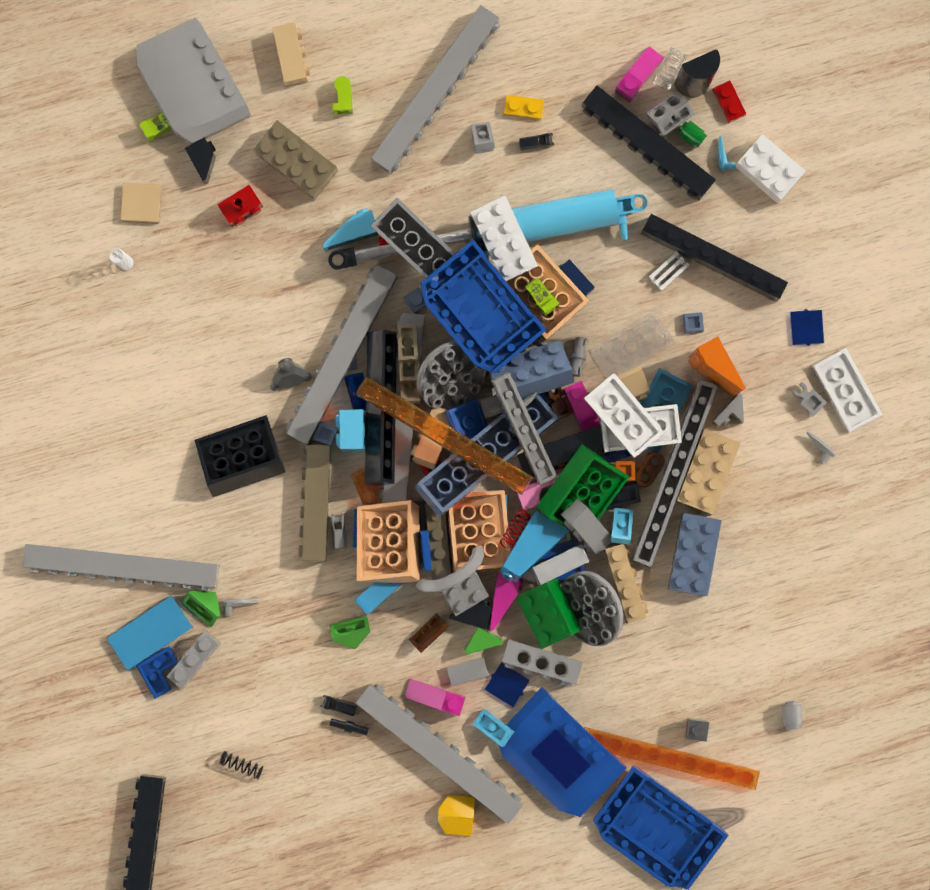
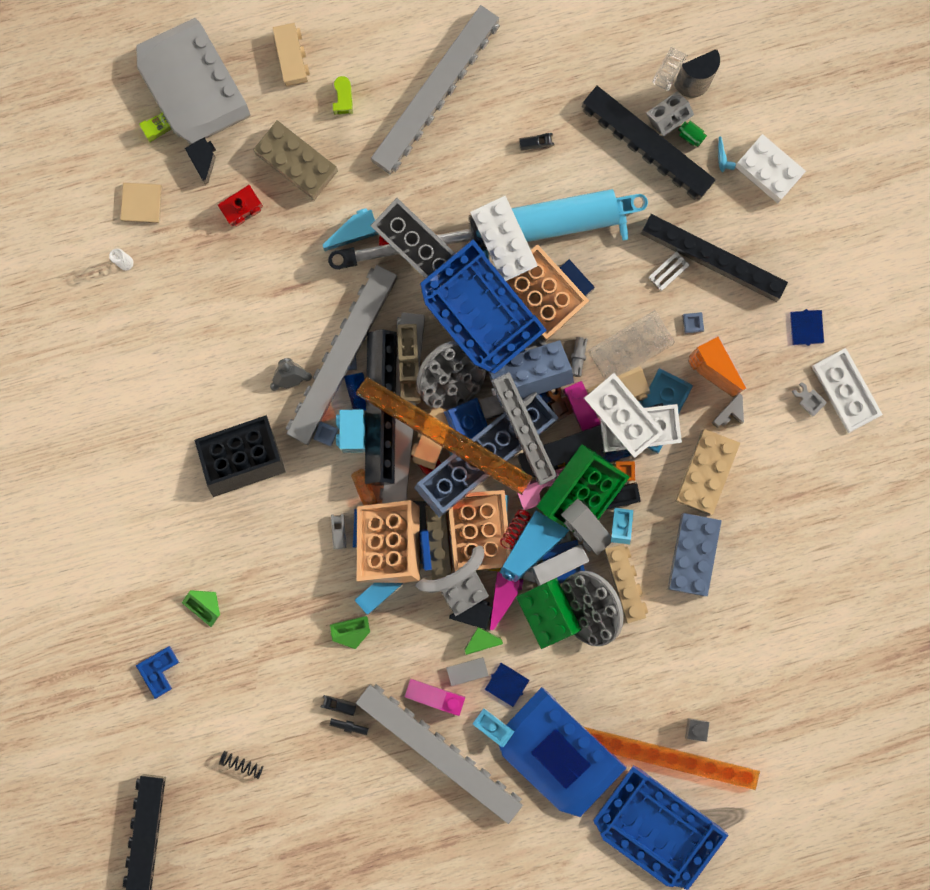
light grey brick [23,544,220,591] -> none
dark azure tile [107,595,193,671] -> none
light grey brick [167,631,221,689] -> none
light grey bar [222,599,259,616] -> none
dark tan brick [299,445,331,562] -> none
sand blue plate [403,287,426,314] -> none
reddish brown plate [409,613,449,653] -> none
yellow slope [438,795,475,836] -> none
light grey slope [471,122,495,154] -> none
light grey brick [502,639,583,687] -> none
yellow plate [504,95,544,120] -> none
lime leg [525,278,560,316] -> none
dark pink slope [615,46,664,102] -> none
light grey brick [631,379,718,567] -> none
reddish brown plate [635,452,665,487] -> none
red plate [712,80,746,123] -> none
light grey brick [782,701,803,730] -> none
light grey bar [806,432,835,464] -> none

